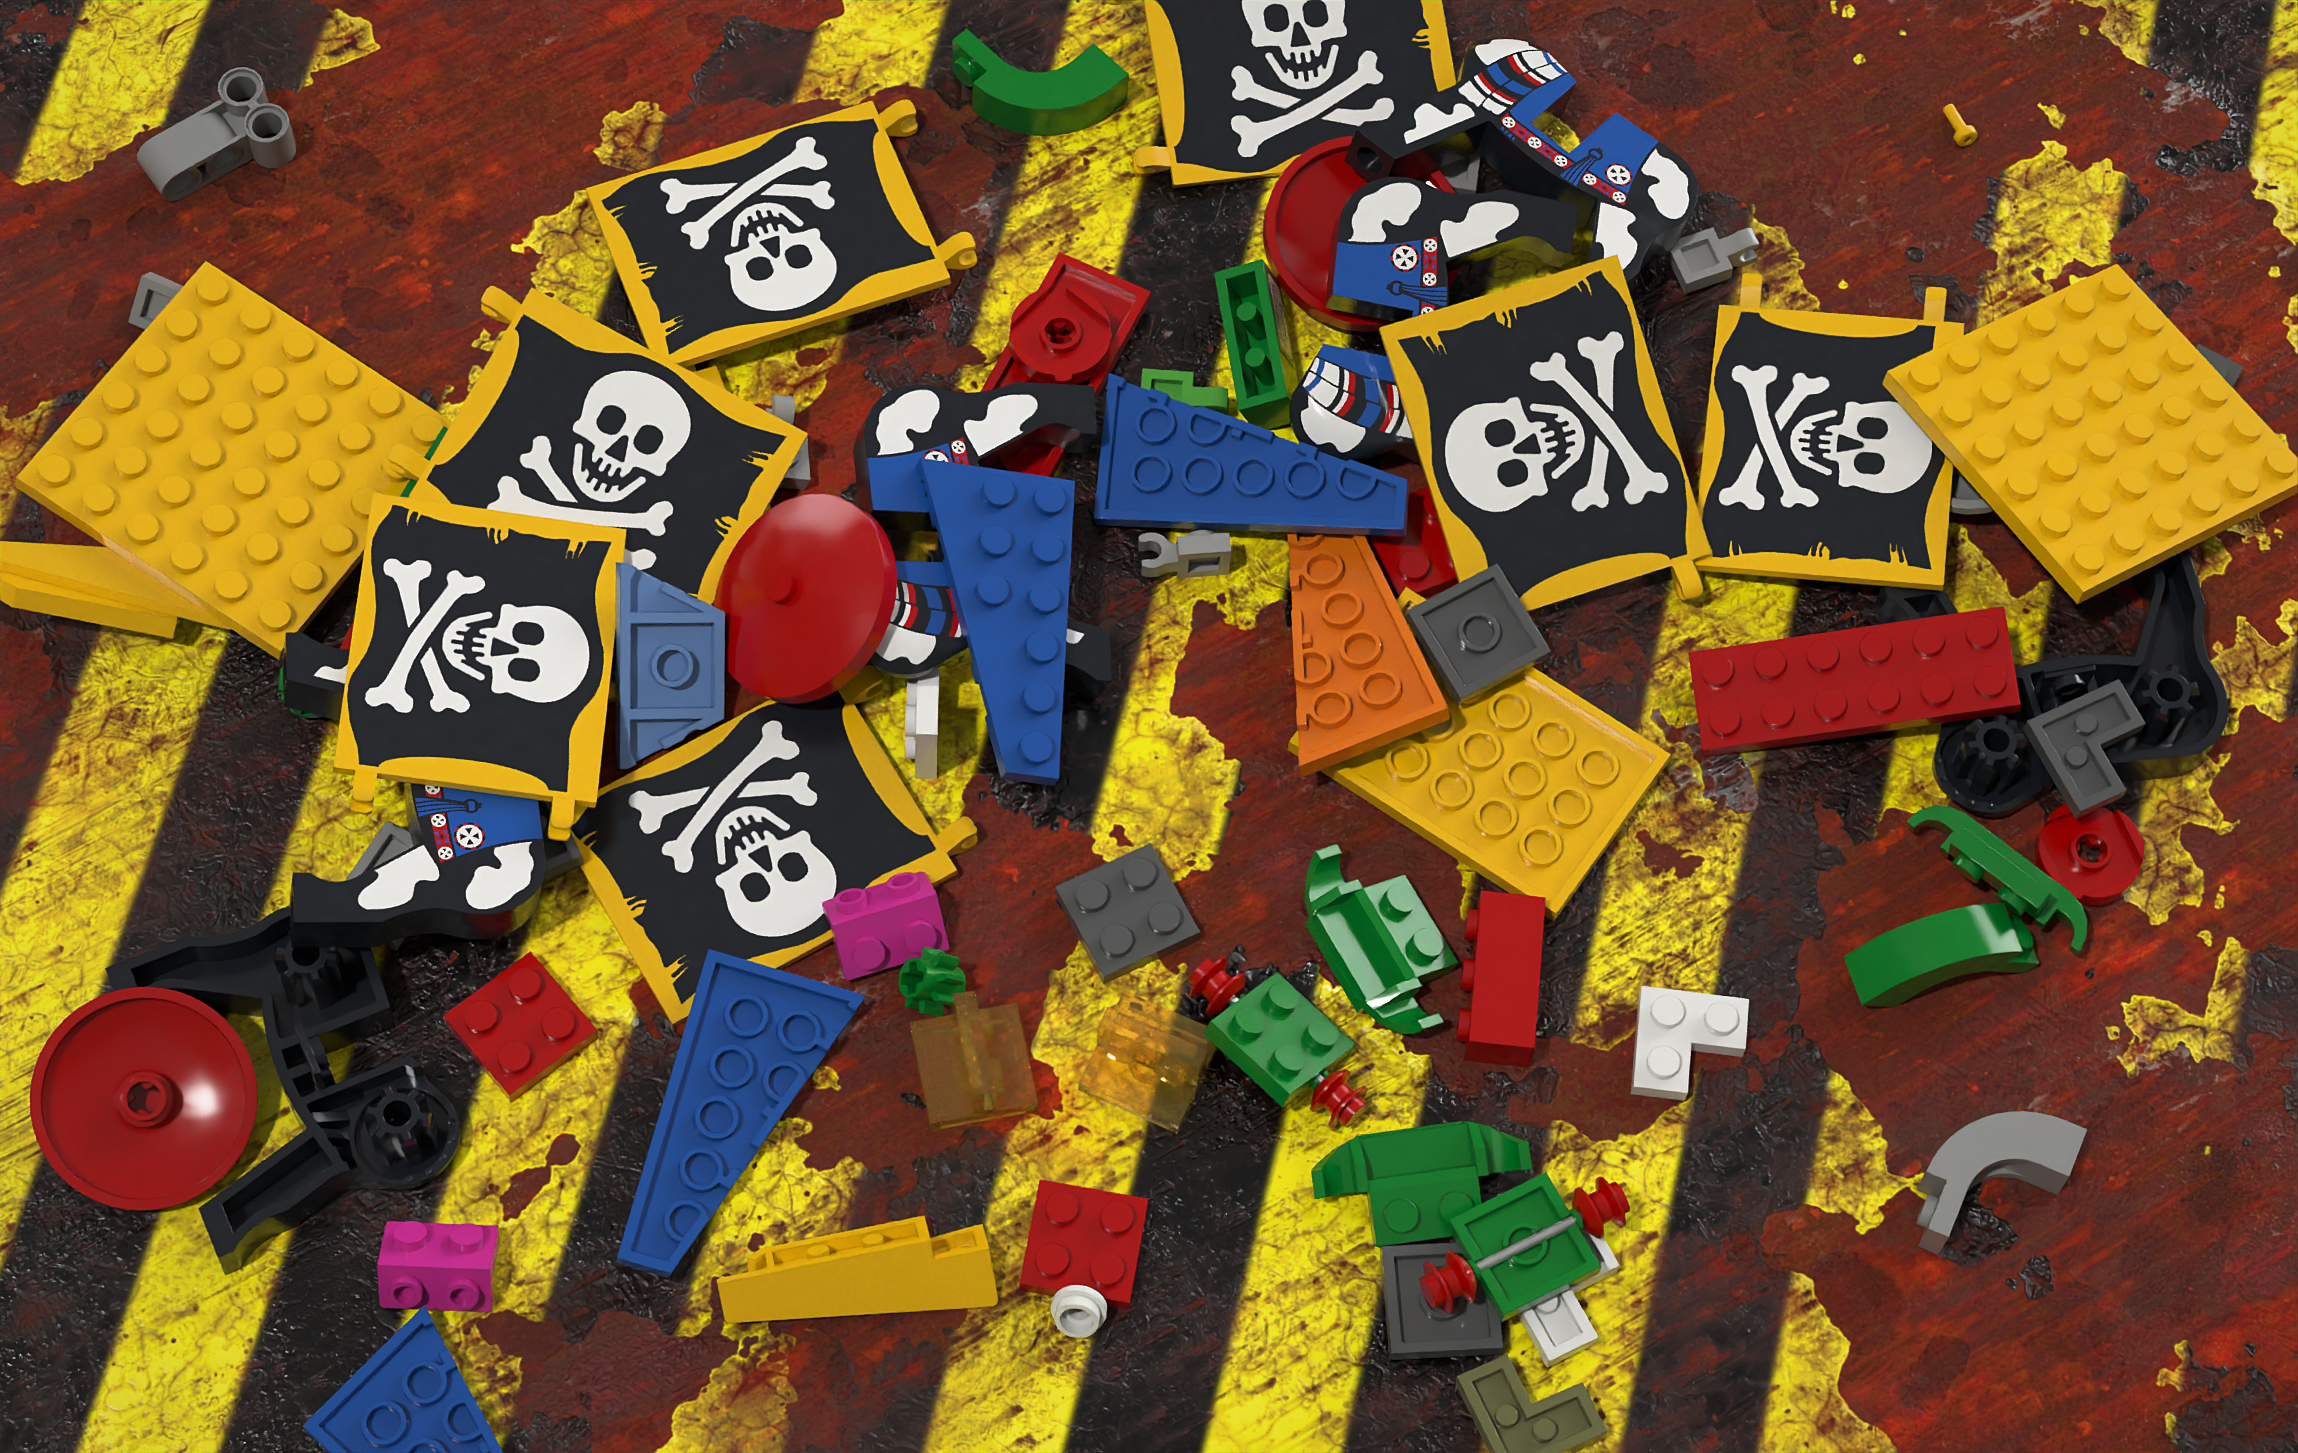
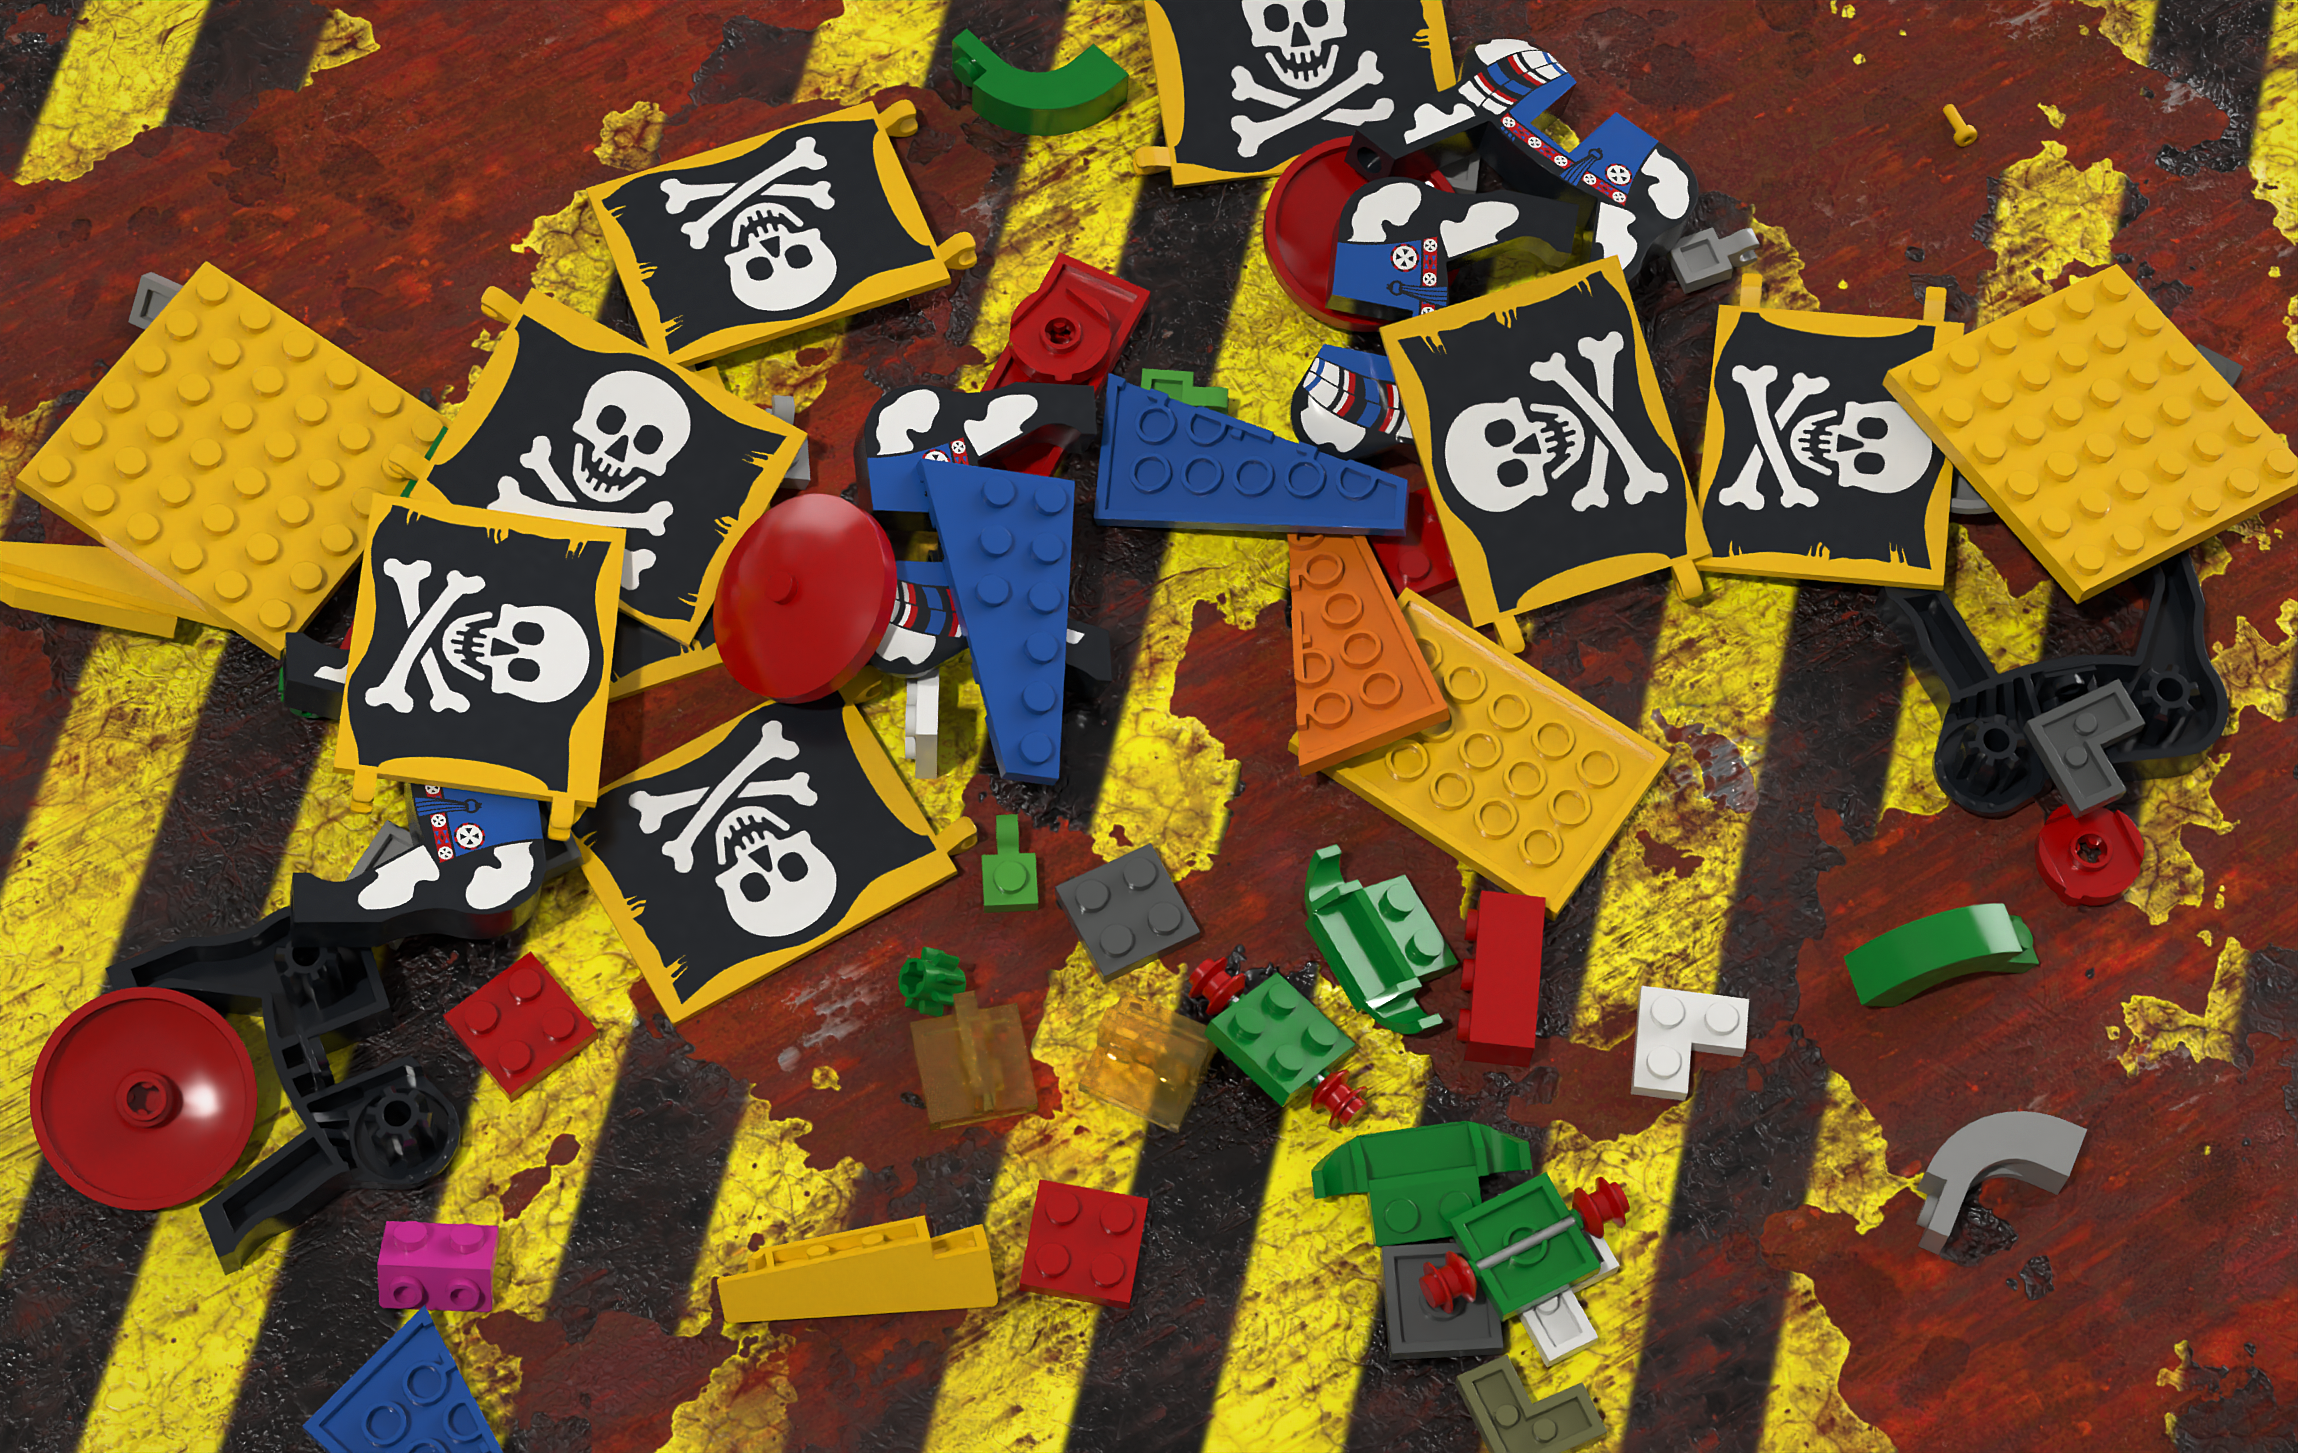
light grey piece [137,67,296,201] -> none
medium blue wing [615,562,725,769] -> none
blue wing [615,949,866,1278] -> none
dark pink bracket [822,872,950,981] -> none
white plate [1051,1285,1107,1338] -> none
light grey plate [1138,530,1231,579] -> none
green brick [1214,259,1298,430] -> none
dark grey plate [1404,564,1551,705] -> none
red plate [1688,606,2021,757] -> none
green plate [1905,805,2087,956] -> none
none -> bright green plate [981,814,1038,913]

